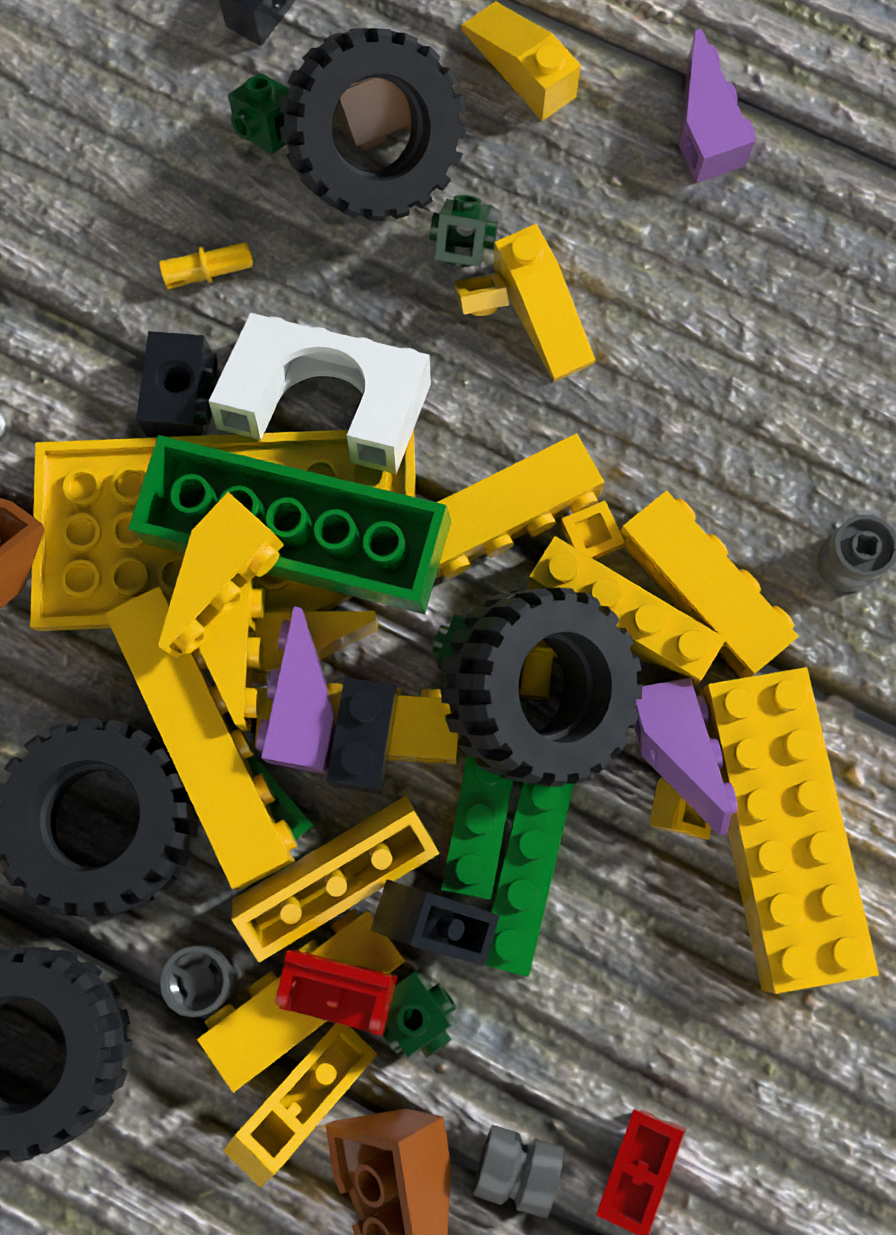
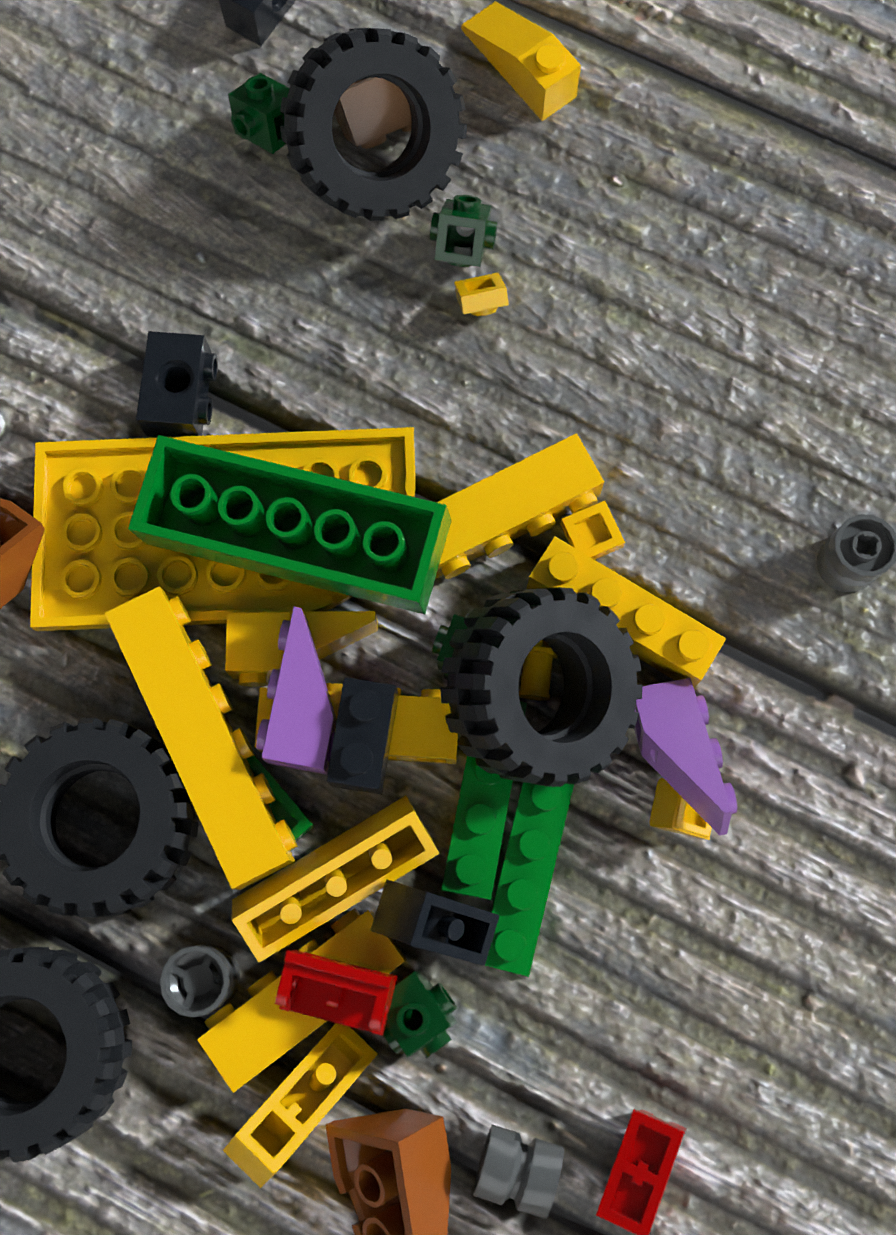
yellow slope [158,492,284,658] -> none
yellow axle [159,242,253,290] -> none
yellow slope [198,578,265,732] -> none
white arch [209,313,431,474] -> none
yellow slope [493,223,595,382] -> none
yellow brick [620,490,799,678] -> none
medium lavender slope [679,29,755,183] -> none
yellow brick [698,667,879,994] -> none

